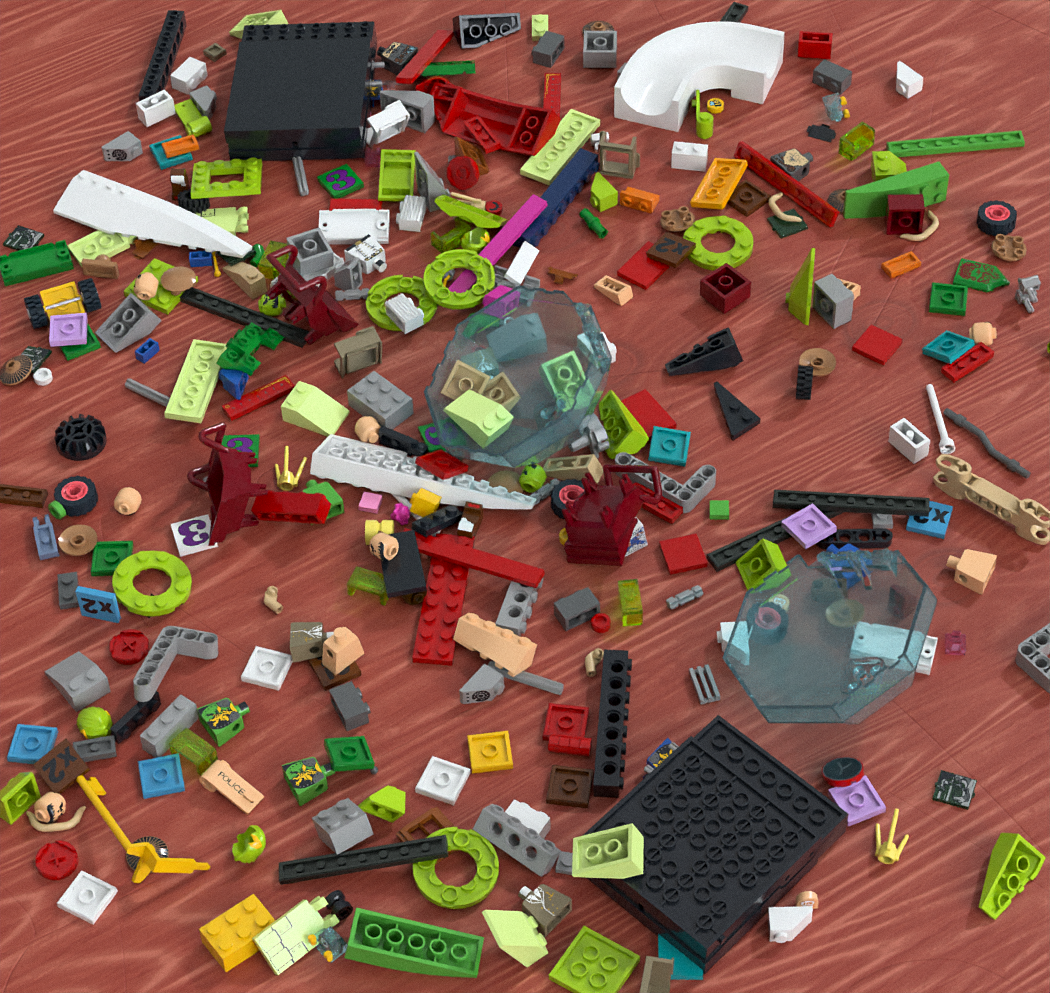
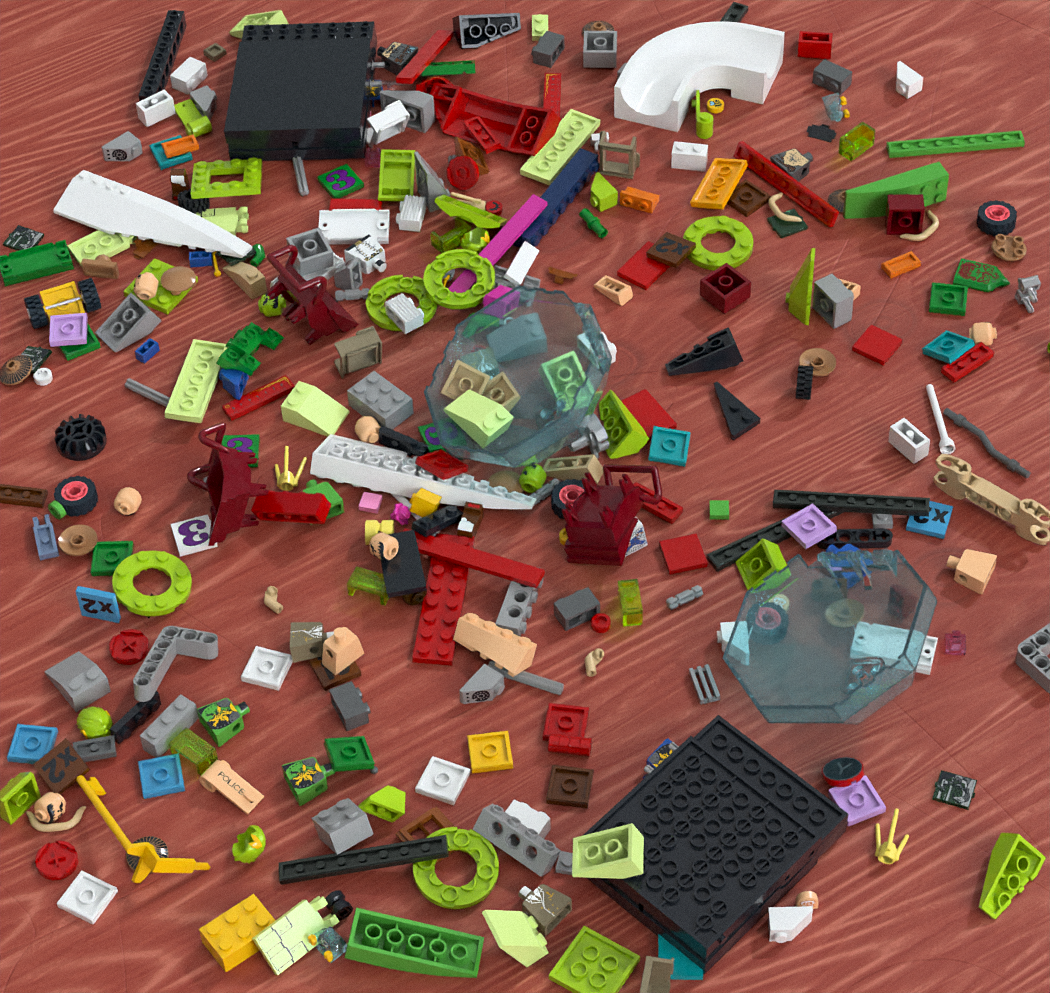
dark grey plate [57,572,79,610] -> none
pearl dark grey tile [180,287,310,348] -> none
clear neon green panel [258,241,289,280] -> none
black brick [593,649,632,798] -> none
light grey beam [615,452,716,513] -> none
medium nougat dish [660,206,695,232] -> none
lime slope [871,151,907,182] -> none

